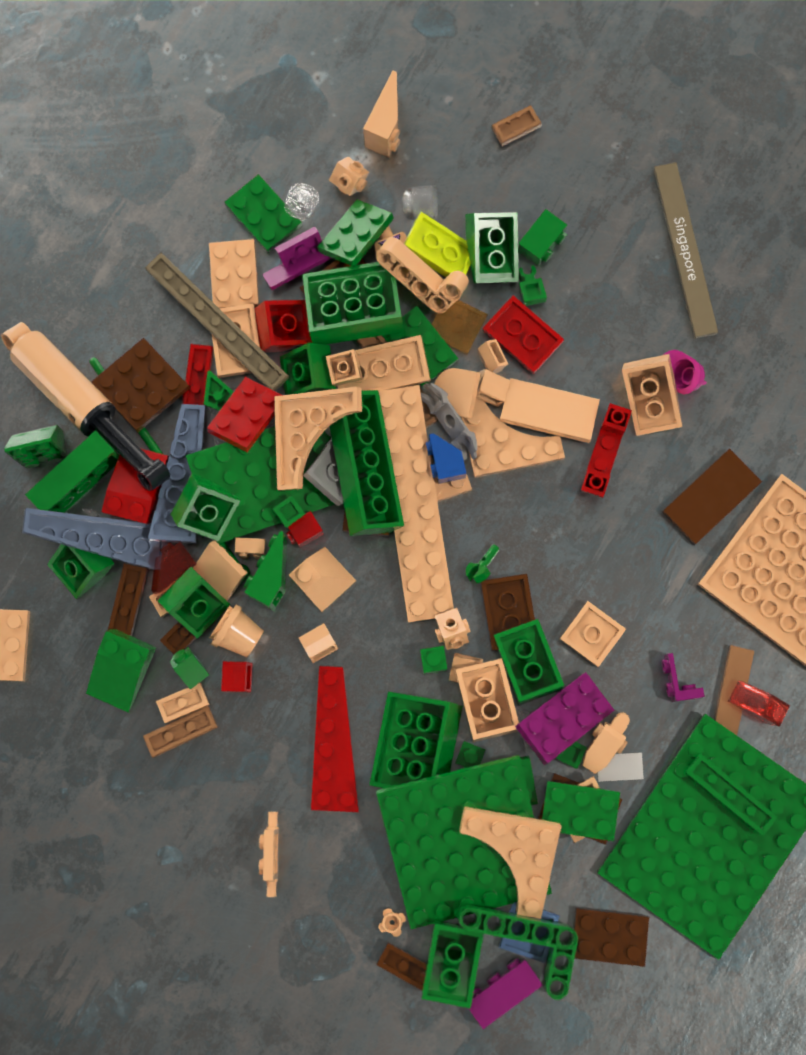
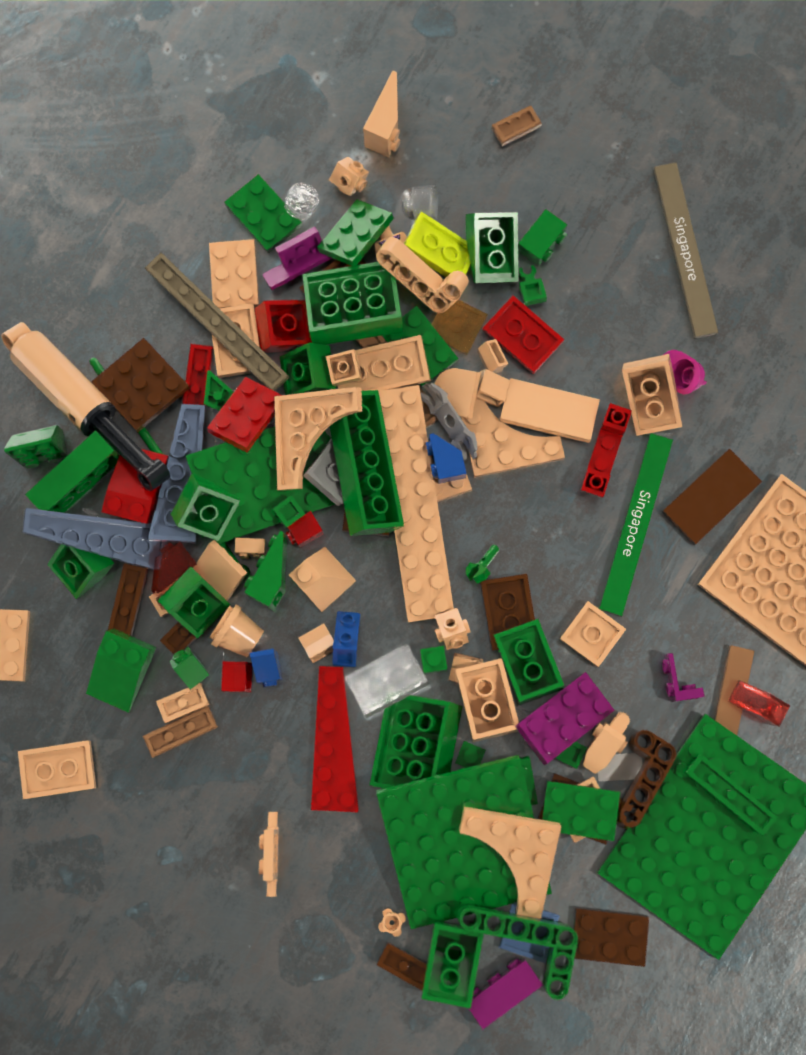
none -> light nougat plate [18,740,96,799]
none -> blue slope [250,649,282,688]
none -> blue bracket [332,611,360,667]
none -> clear plate [345,644,429,719]
none -> green tile [599,433,673,617]
none -> reddish brown beam [616,730,676,829]

